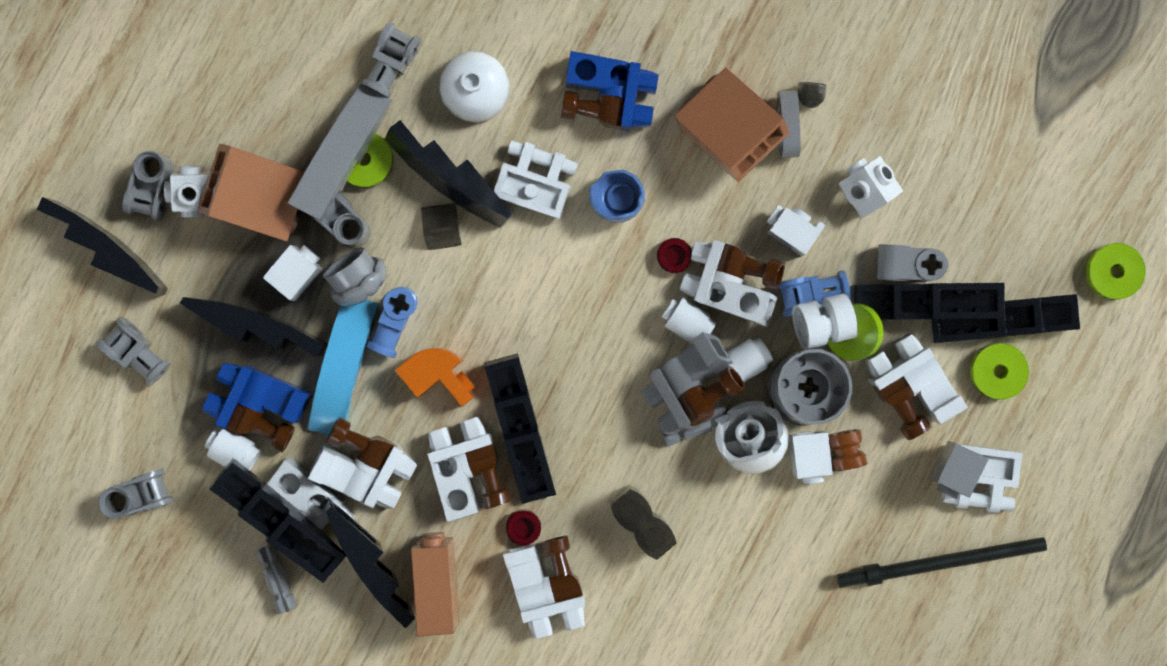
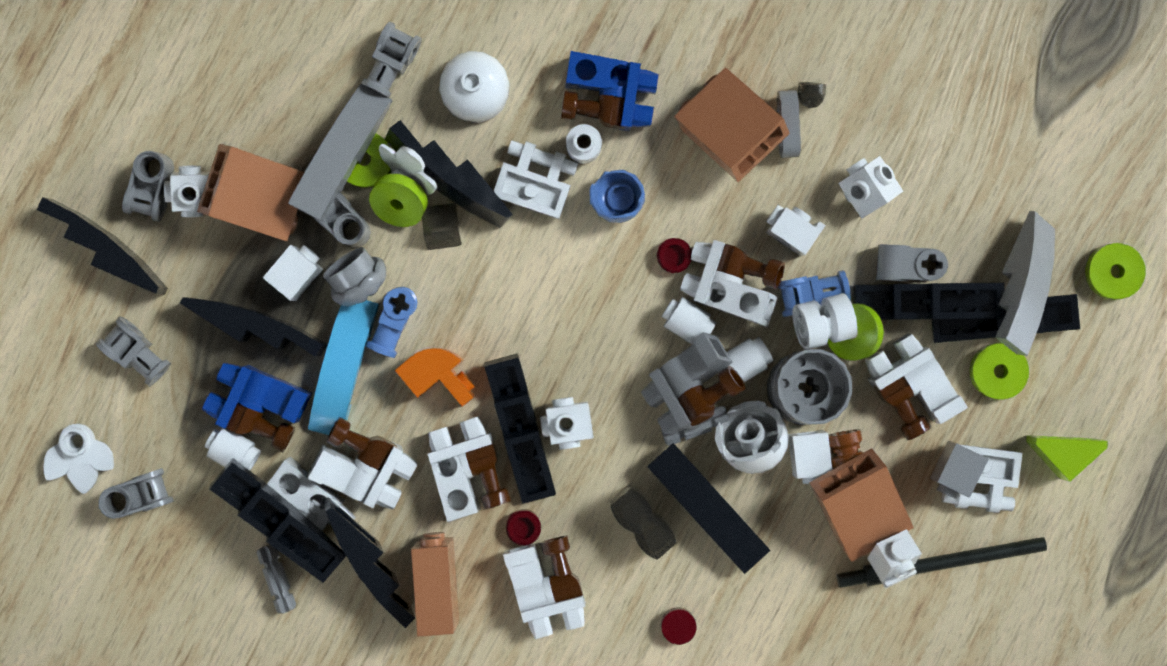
none -> white plate [43,424,114,494]
none -> lime piece [369,174,428,227]
none -> white plate [379,144,437,195]
none -> white brick [540,397,594,450]
none -> white brick [566,124,602,164]
none -> black slope [647,443,771,574]
none -> dark red tile [661,607,697,645]
none -> nougat brick [809,448,914,562]
none -> white brick [867,529,922,589]
none -> light grey slope [995,211,1055,356]
none -> lime slope [1026,435,1108,482]

